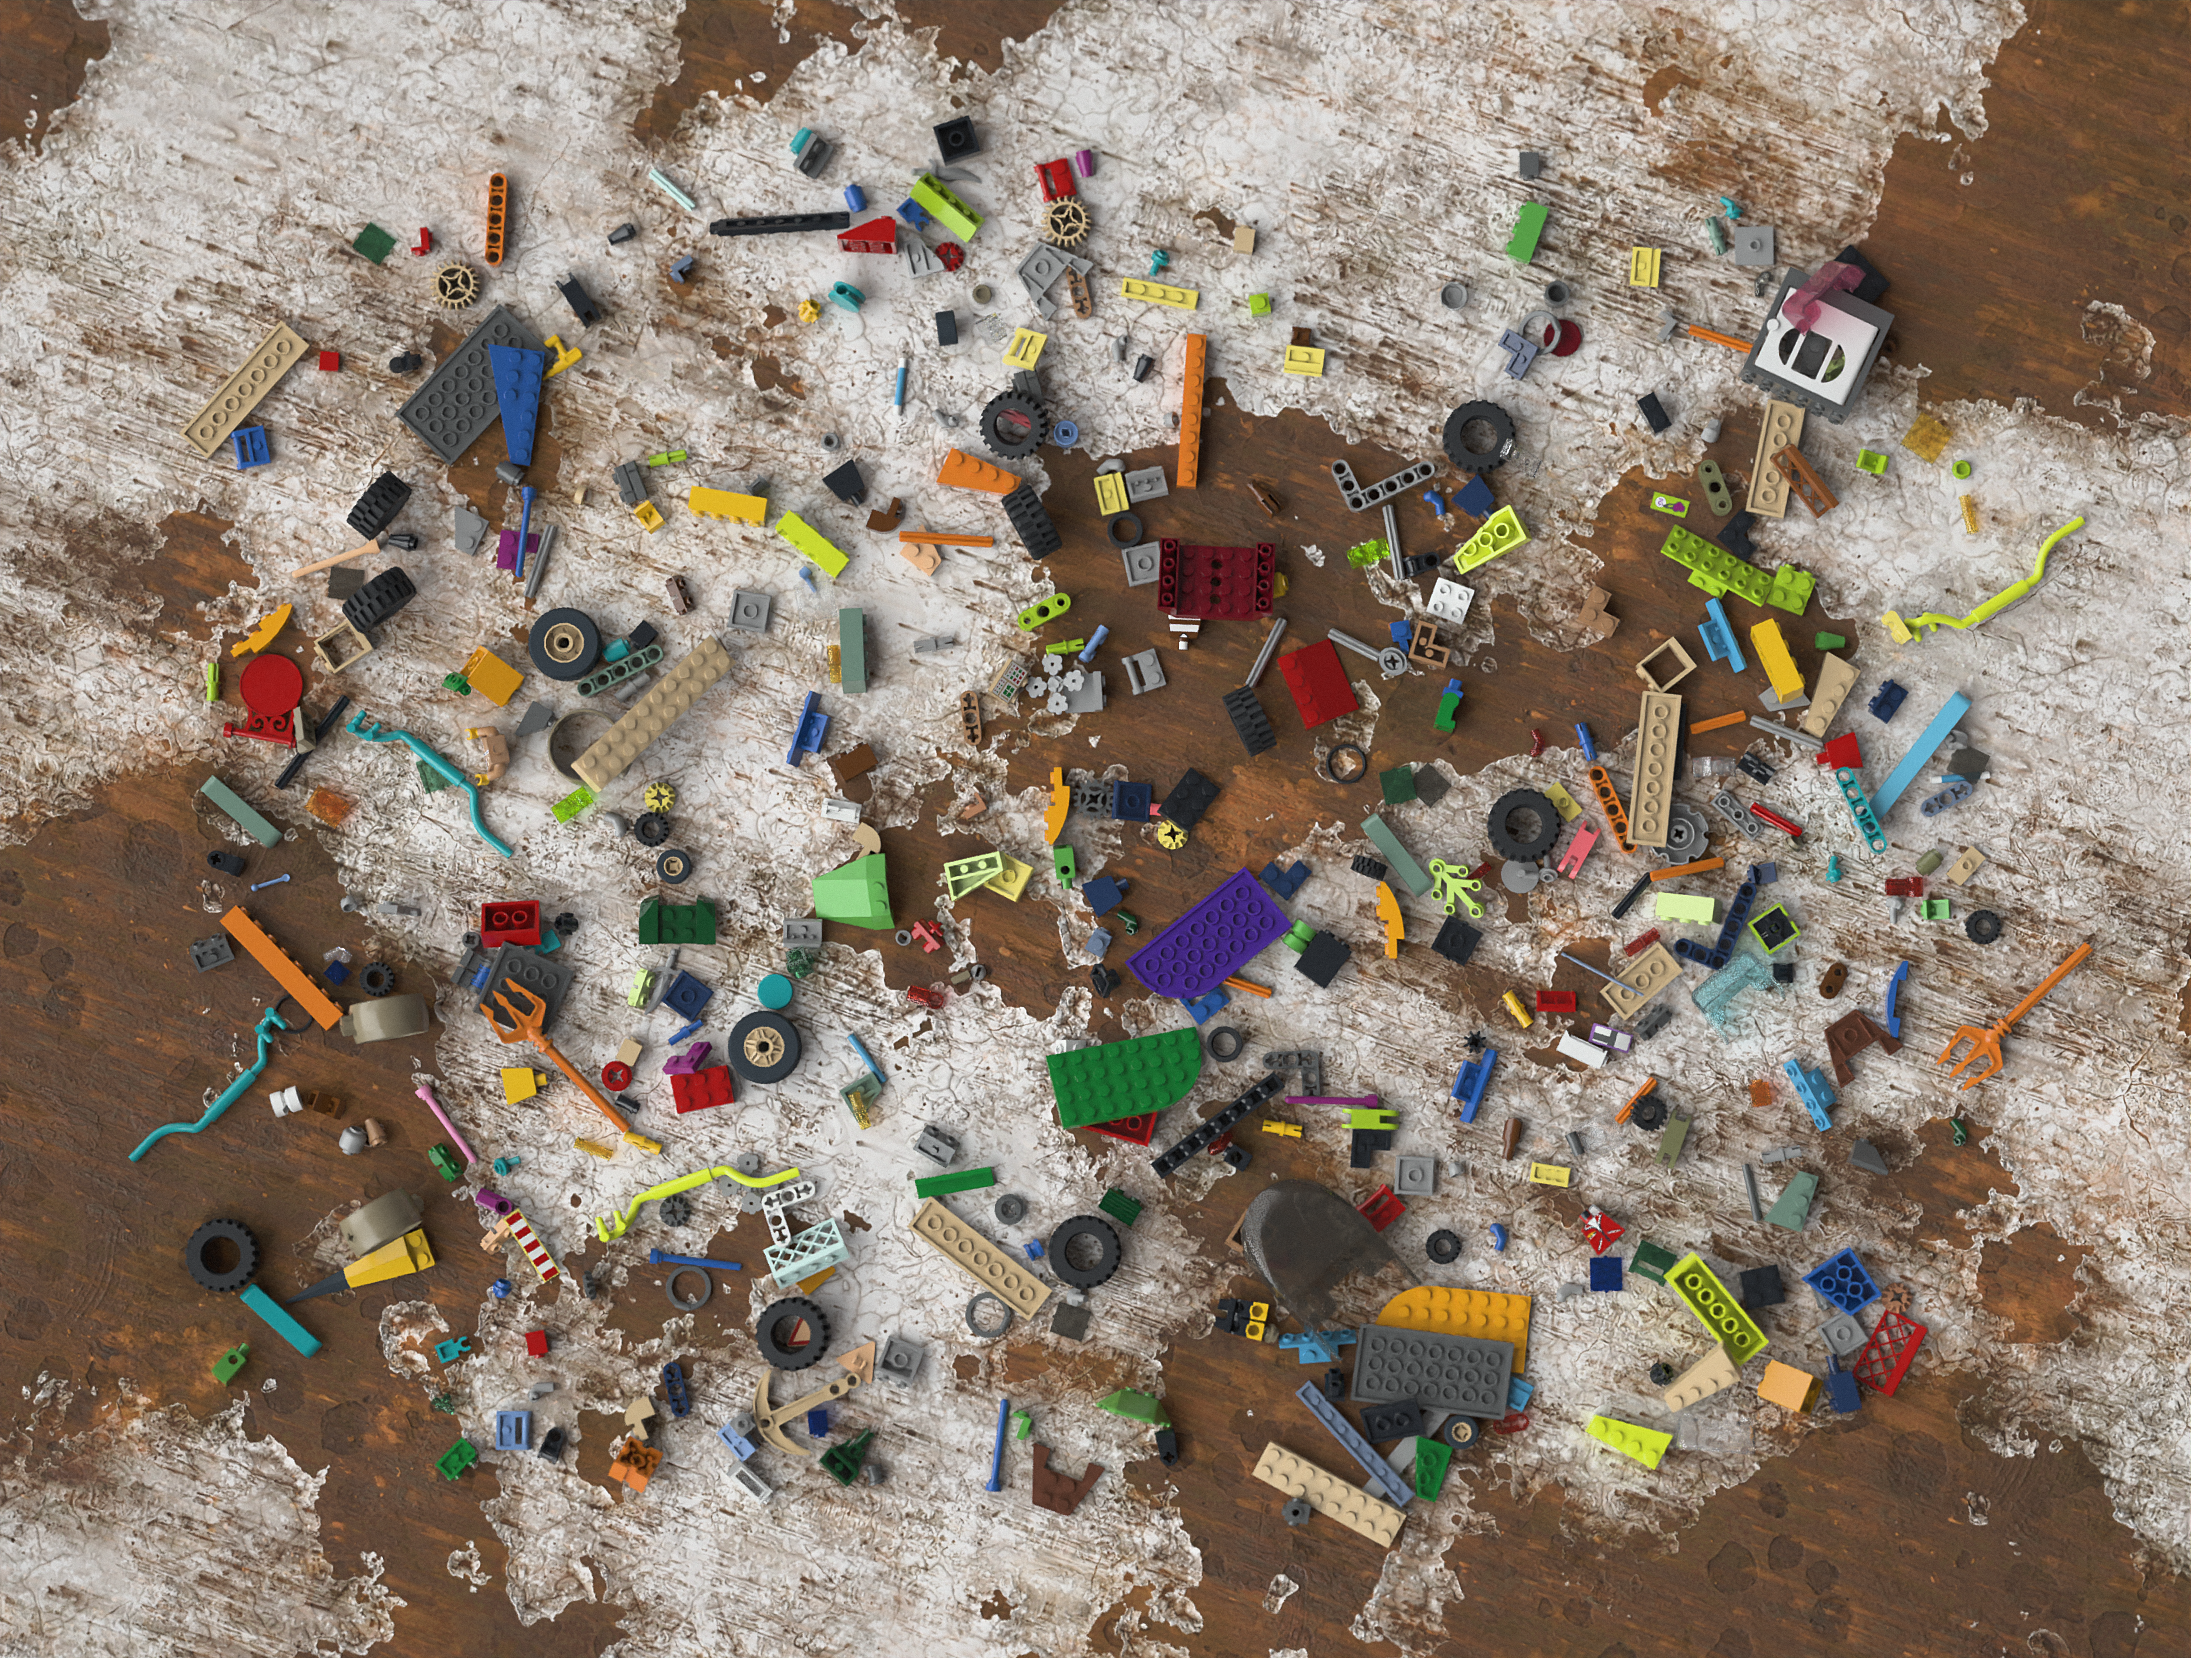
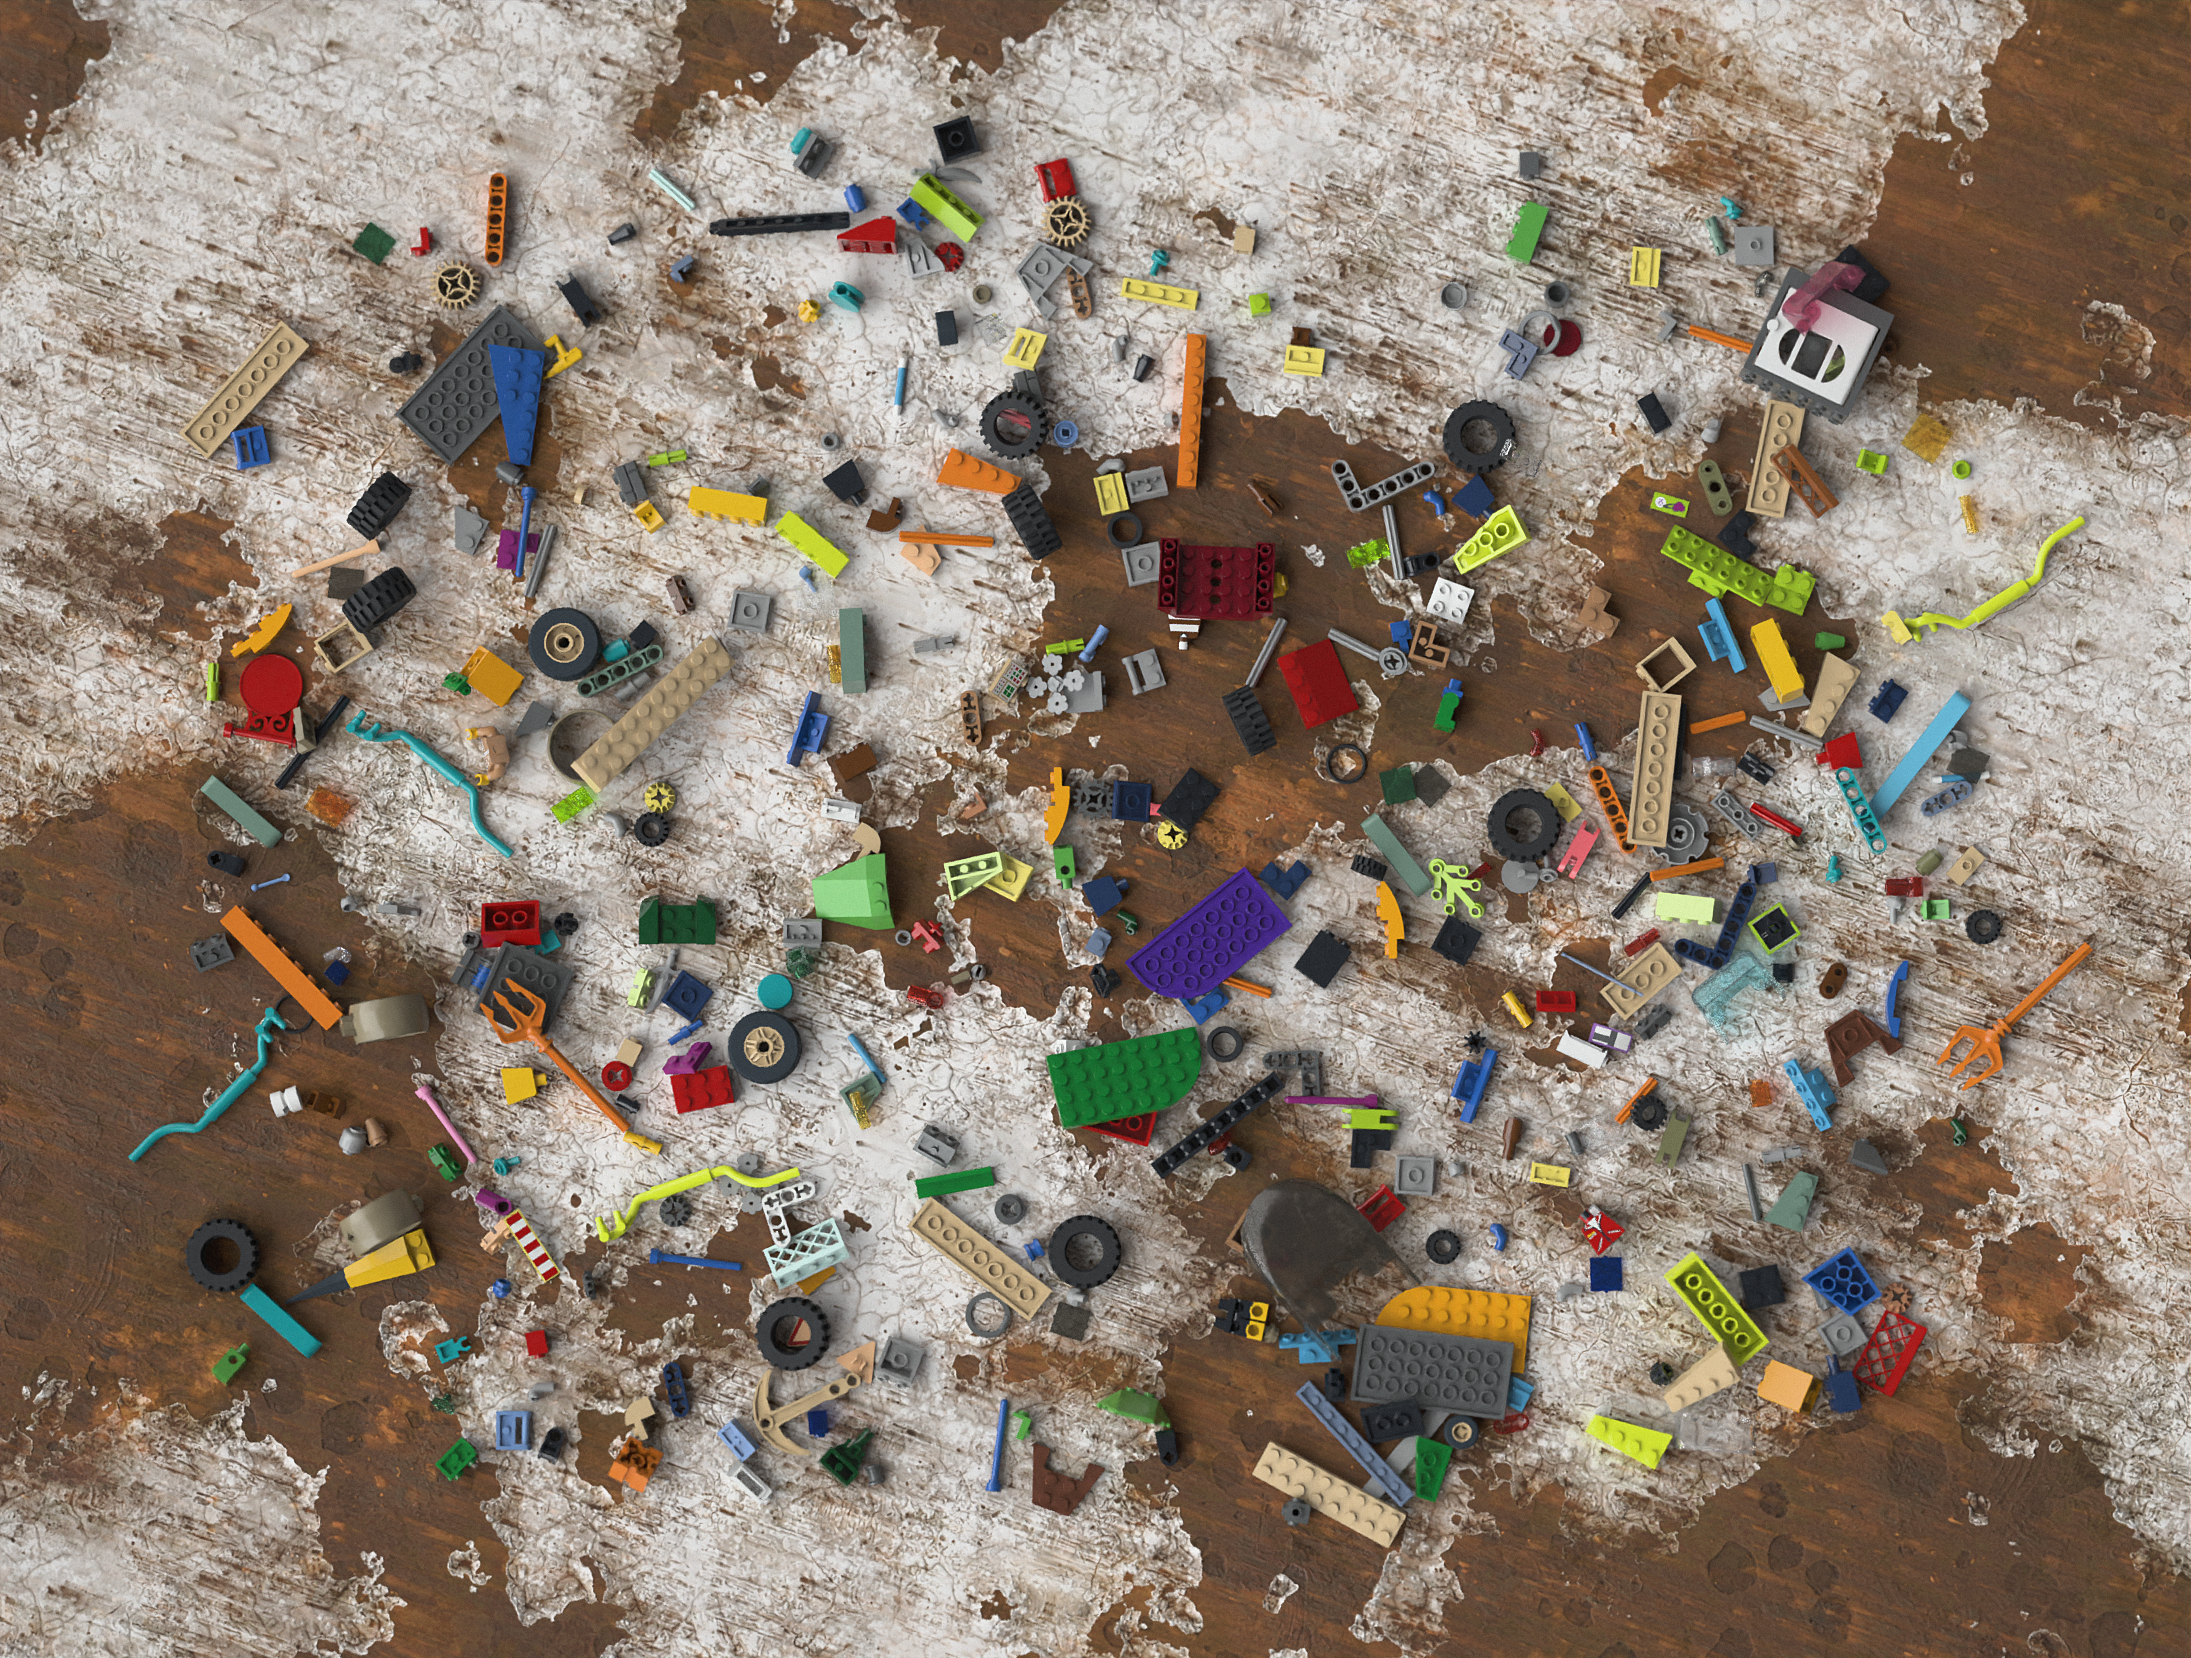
red tile [319,351,340,372] -> none
black tyre [359,962,395,997] -> none
black cone [388,533,418,552] -> none
clear green piece [415,752,454,794] -> none
clear yellow pin [573,1136,613,1161] -> none
black wheel [656,849,692,884] -> none
dark grey piece [666,1265,712,1312] -> none
light grey bracket [729,1411,756,1438] -> none
lime piece [1018,593,1071,632] -> none
magenta cone [1075,149,1094,178] -> none
dark green brick [1098,1186,1142,1227] -> none
yellow pin [1262,1119,1302,1138] -> none
bright green wheel [1282,919,1317,955] -> none
clear green plate [1628,1240,1677,1287] -> none

